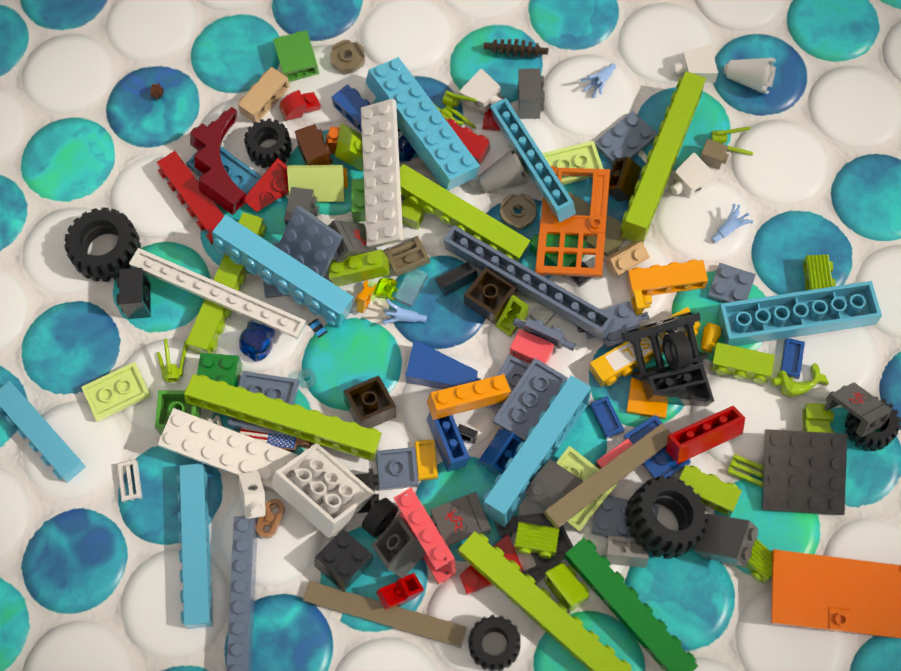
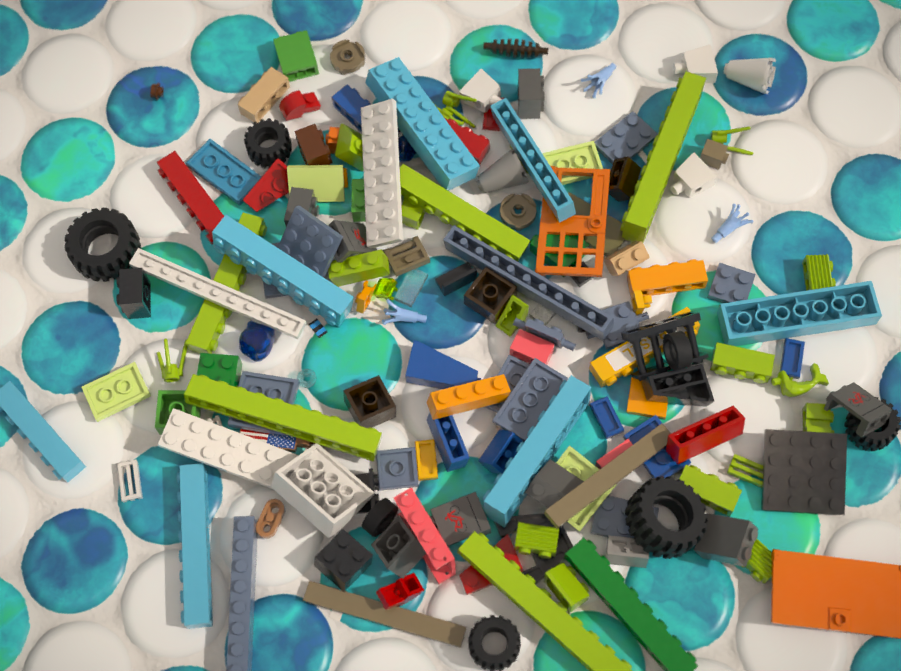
dark red arch [190,107,246,215] -> none
white torso [238,471,265,519] -> none
black tile [458,424,478,444] -> none
yellow cone [700,323,722,353] -> none

